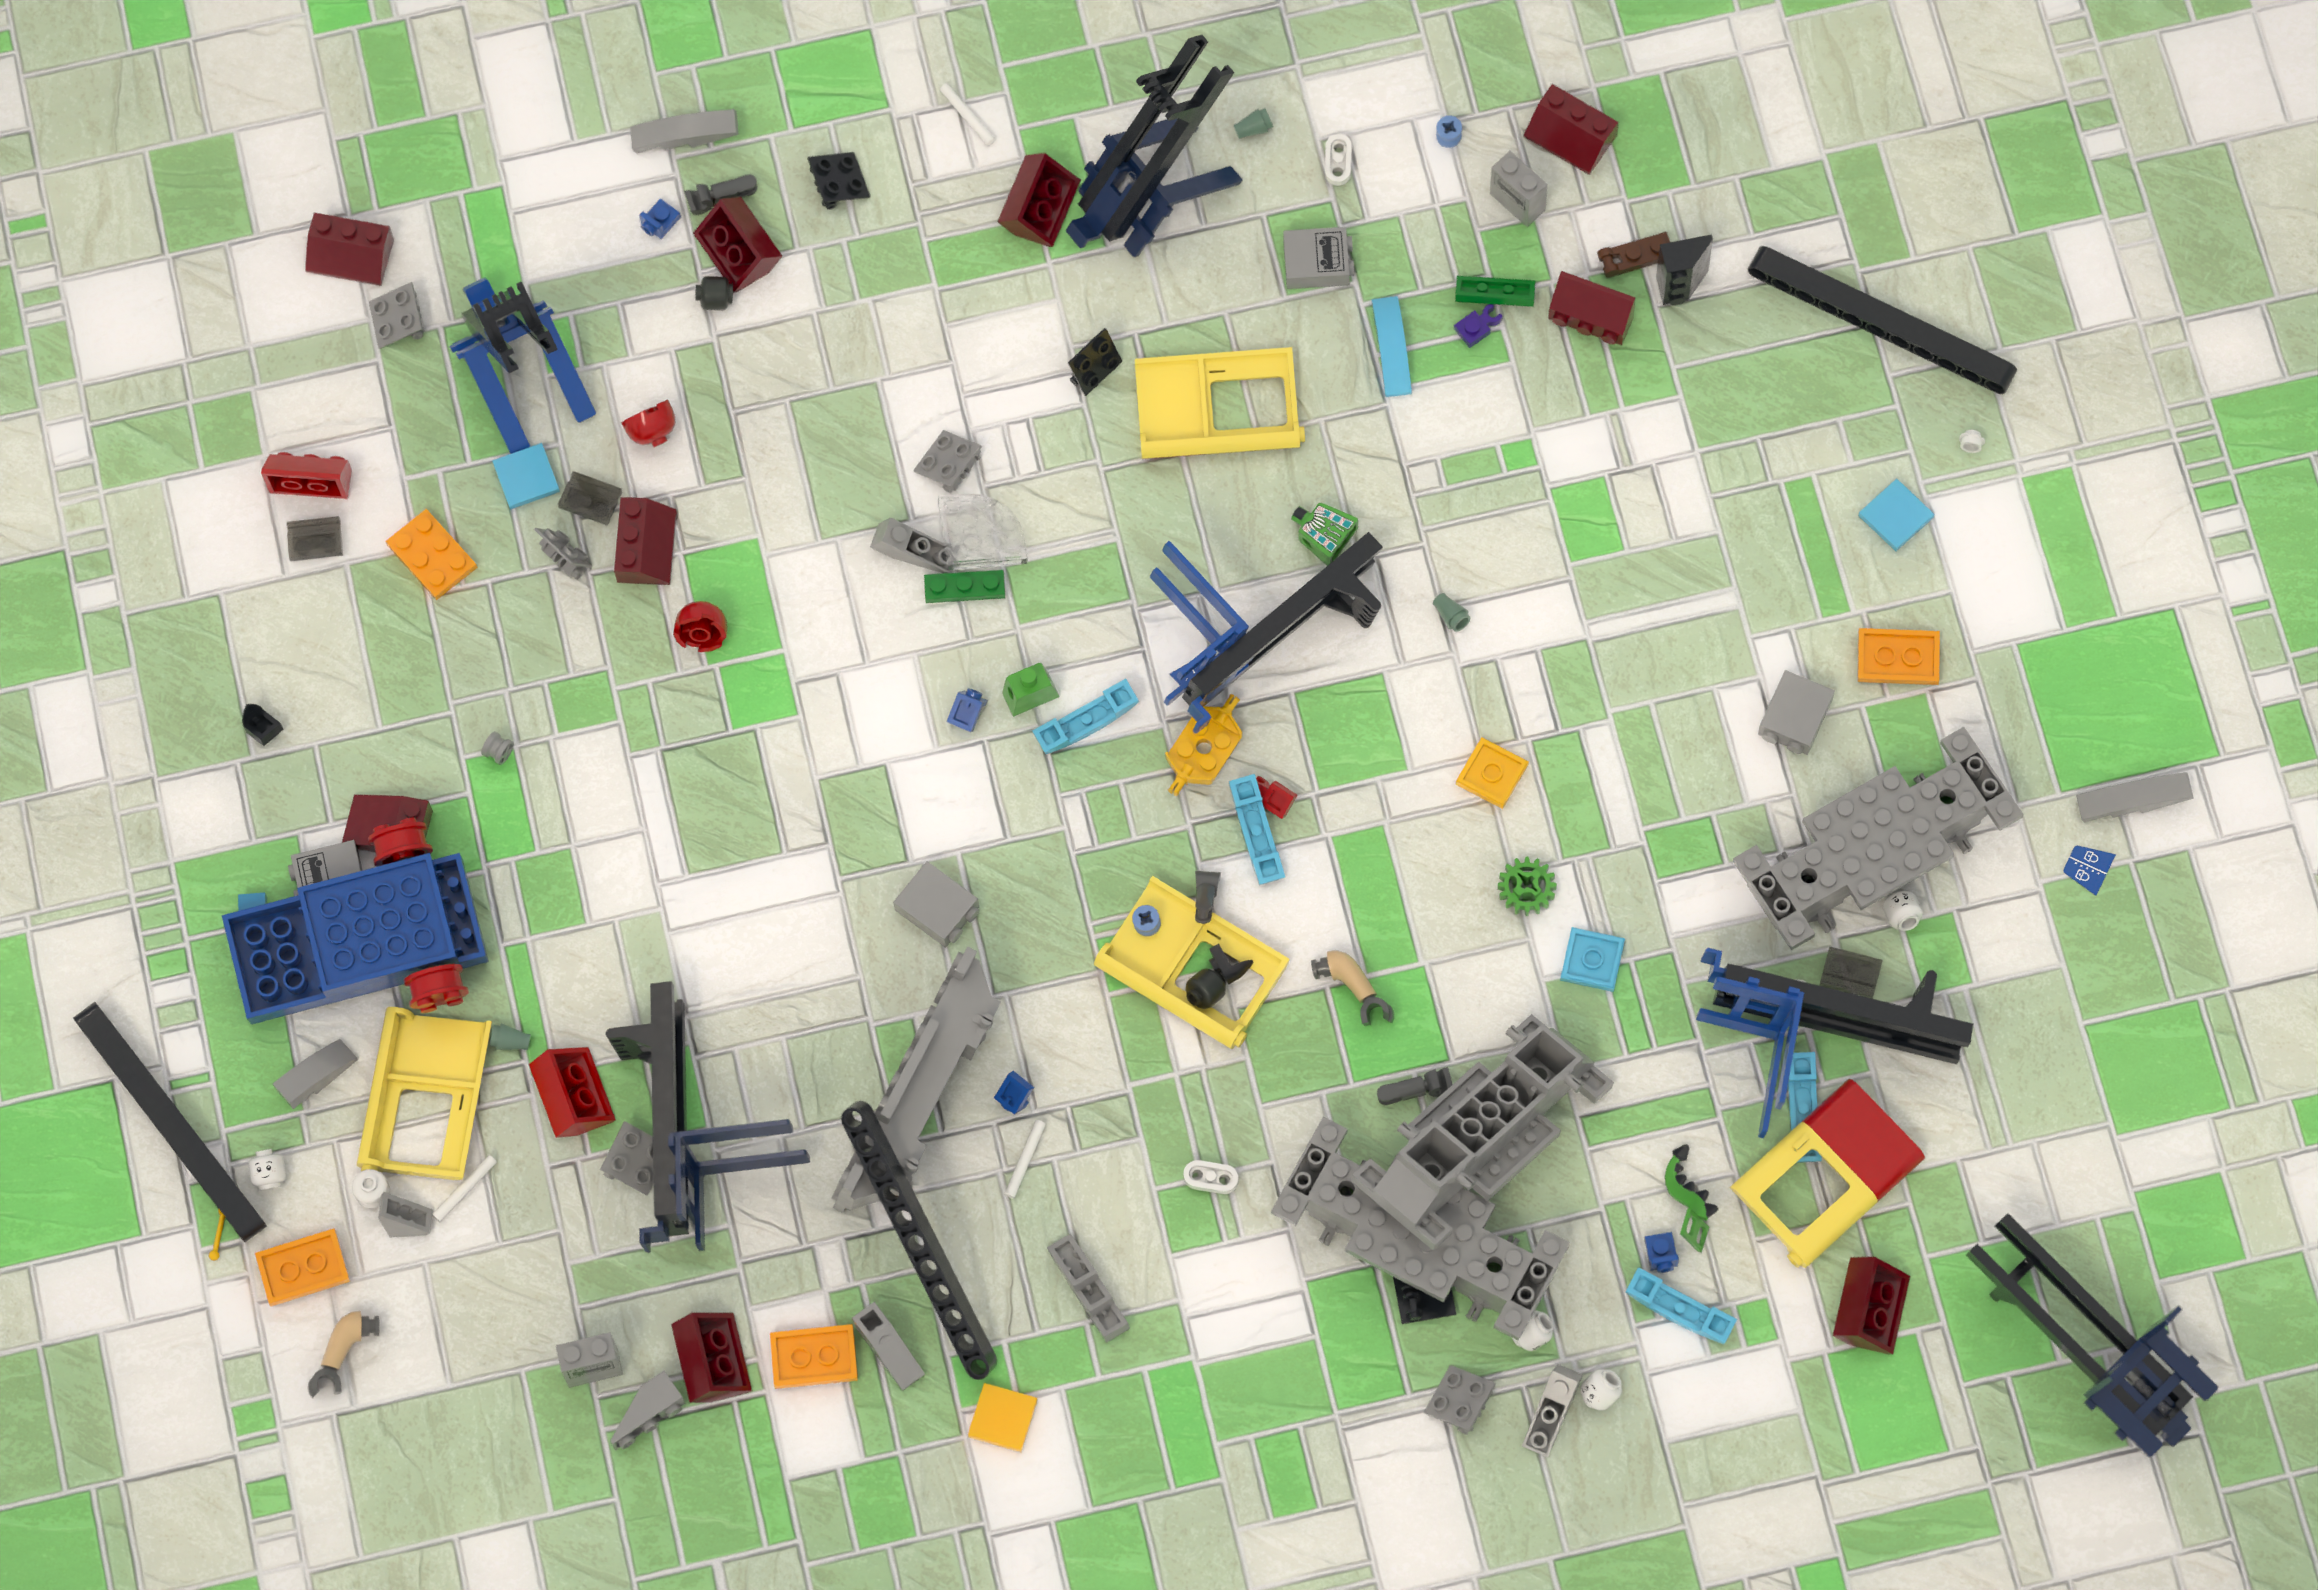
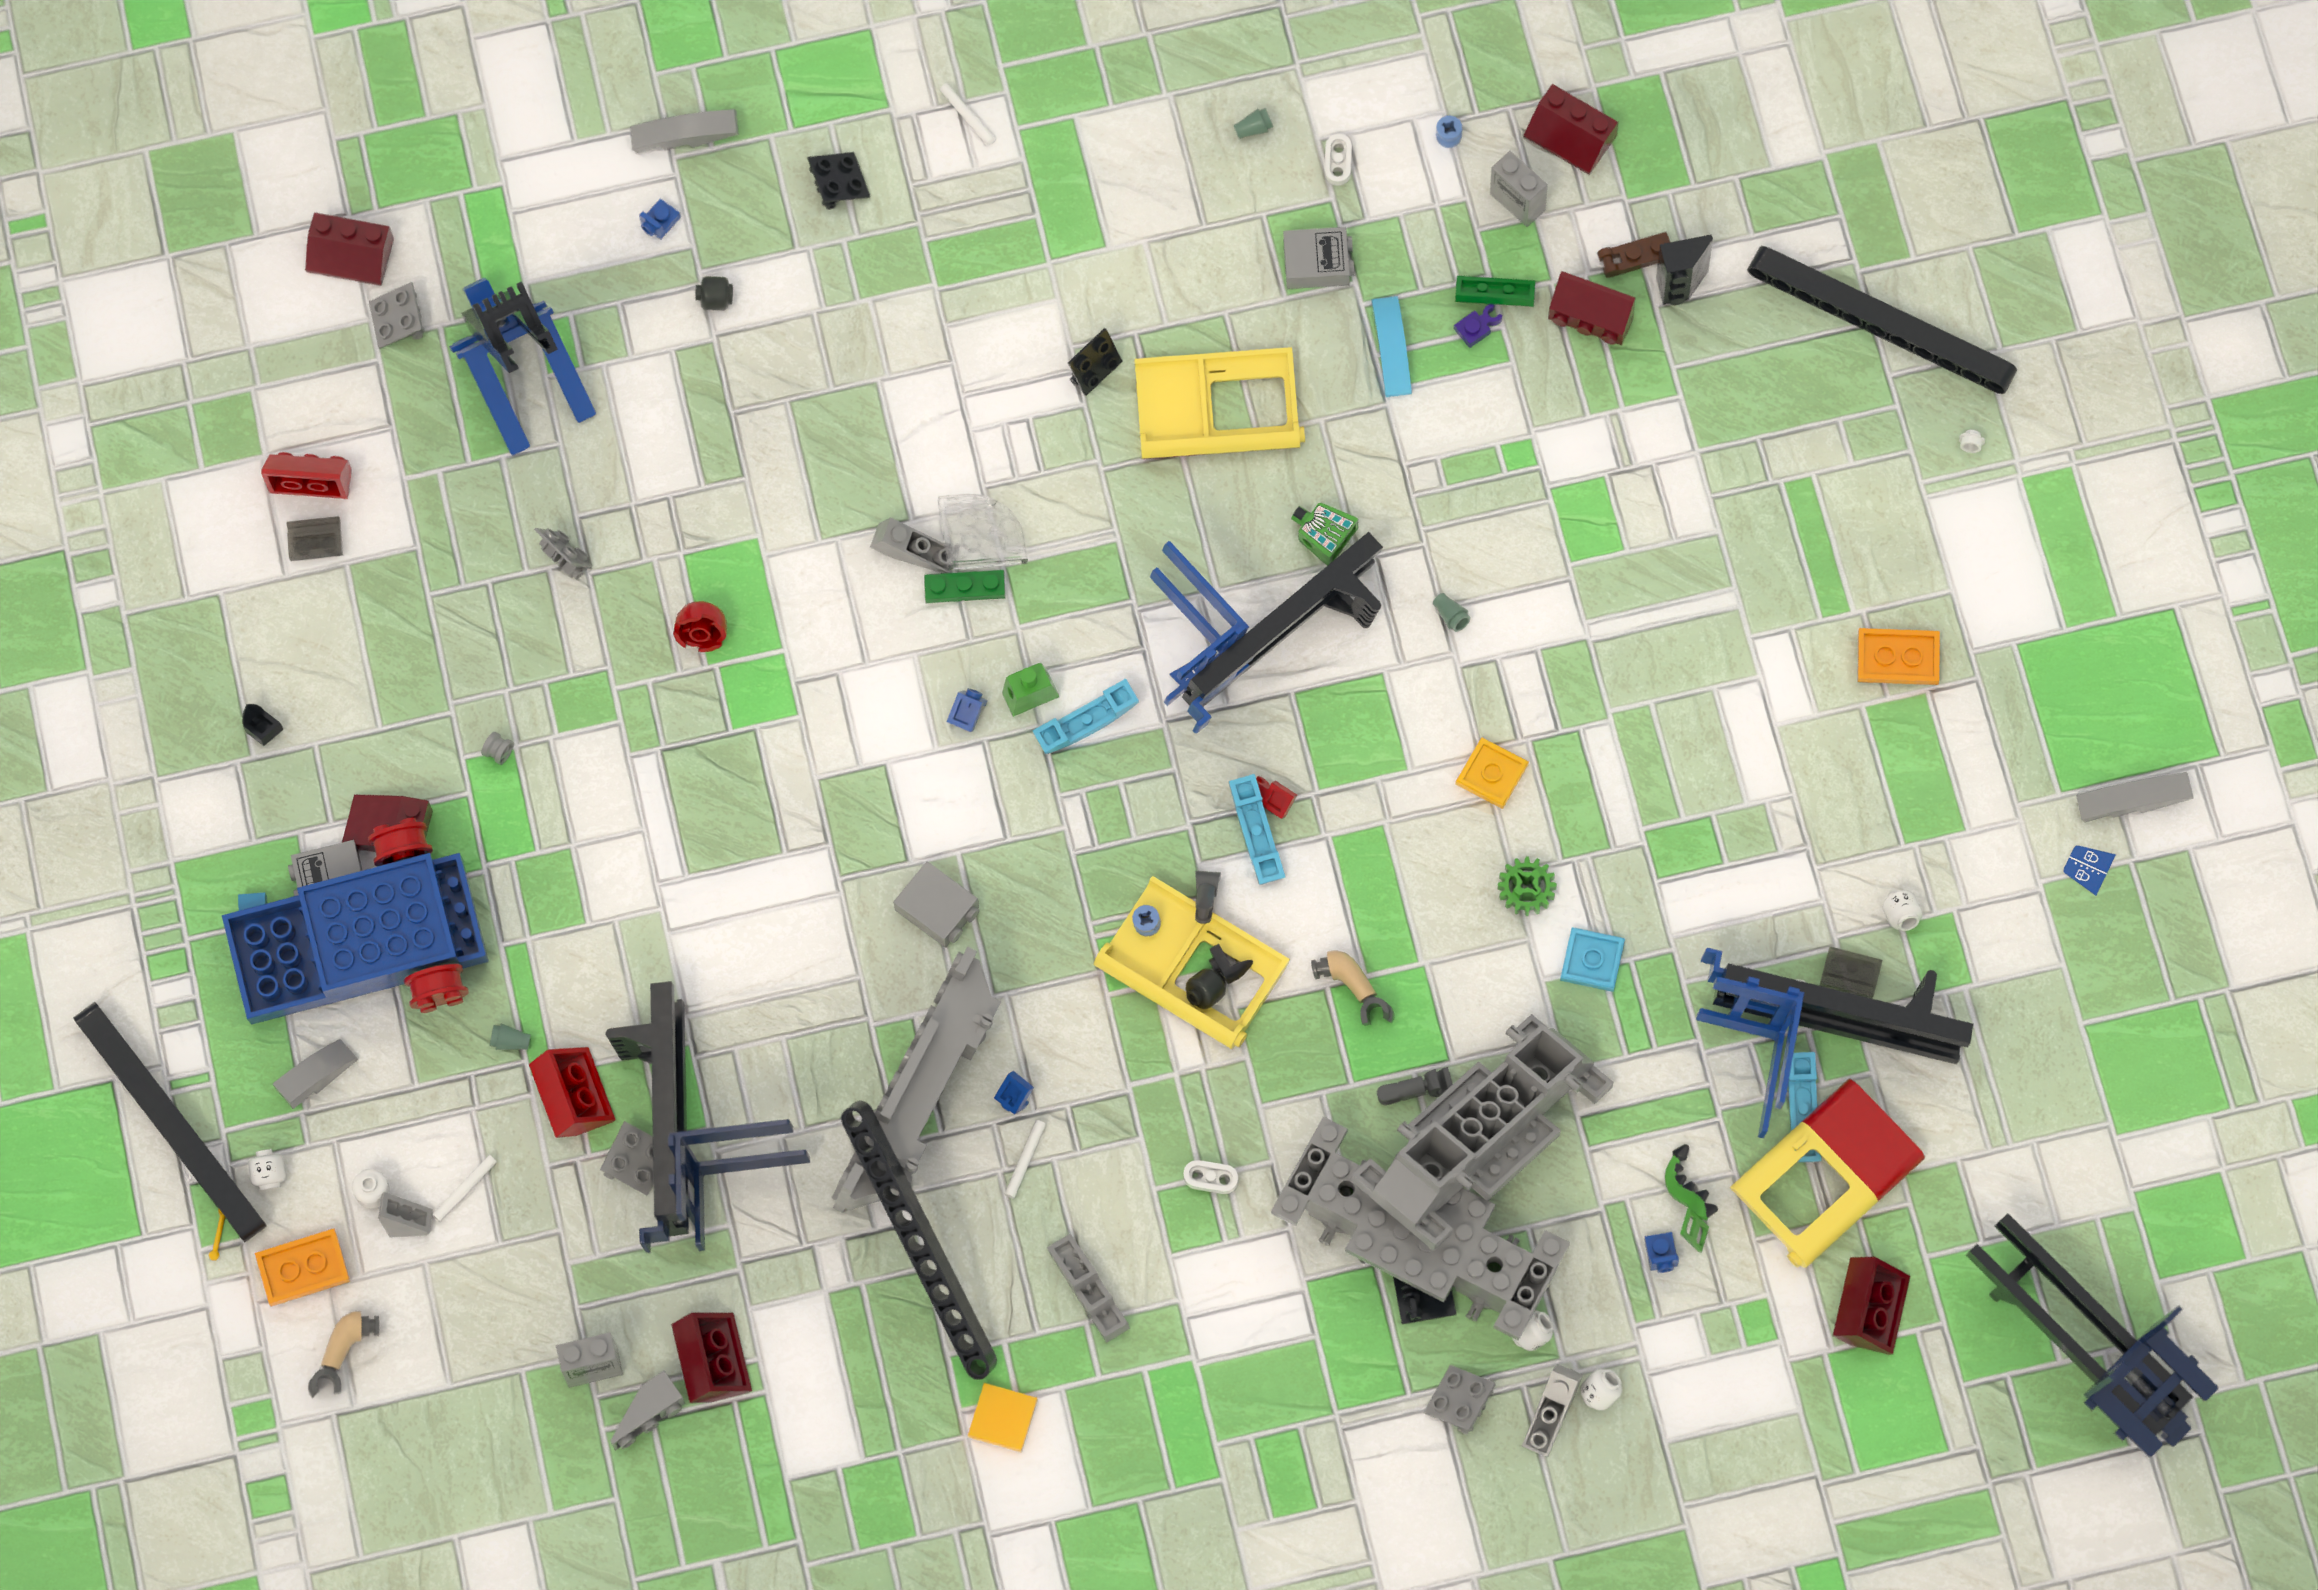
light yellow piece [357,1007,492,1180] -> none
light orange plate [385,509,478,601] -> none
medium azure tile [492,443,560,510] -> none
clear smoke plate [558,471,622,525] -> none
dark red slope [614,497,677,585] -> none
red cylinder [621,400,675,447] -> none
dark grey piece [684,174,757,215] -> none
dark red slope [693,197,783,293] -> none
light orange plate [770,1324,858,1389] -> none
light grey slope [852,1302,925,1391] -> none
light grey hinge [913,430,982,493] -> none
dark red slope [997,153,1081,247] -> none
piece [1066,35,1243,257] -> none
yellow plate [1165,694,1242,796] -> none
medium azure slope [1626,1267,1737,1344] -> none
light grey piece [1733,727,2023,950] -> none
light grey brick [1758,670,1835,755] -> none
medium azure tile [1858,479,1934,551] -> none

